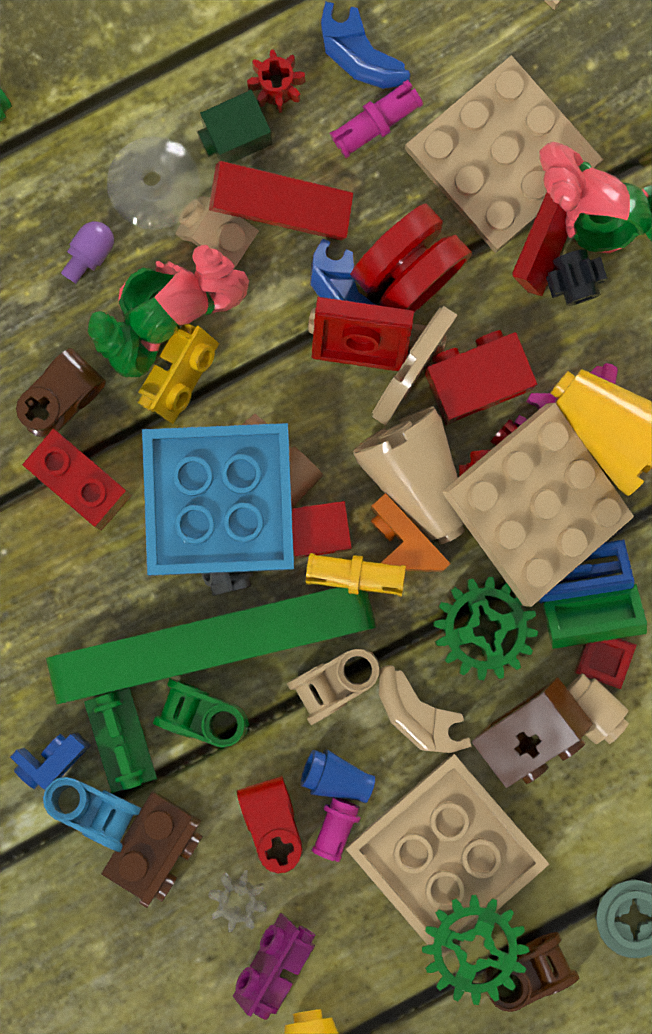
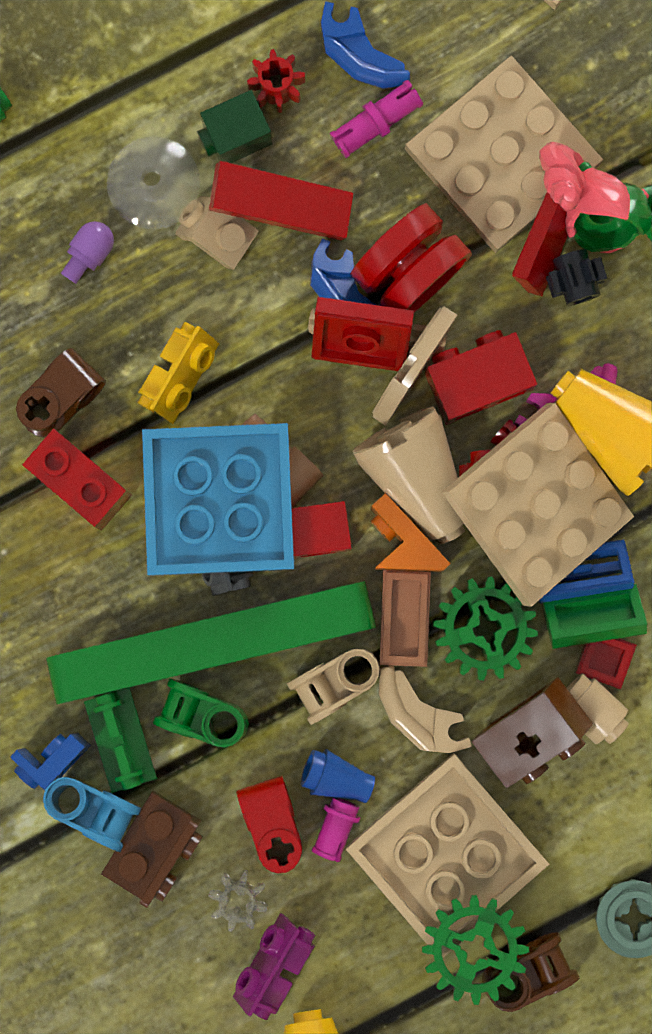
hair [87,245,249,377] -> none
yellow pin [306,553,406,597] -> none
none -> nougat tile [379,570,431,667]

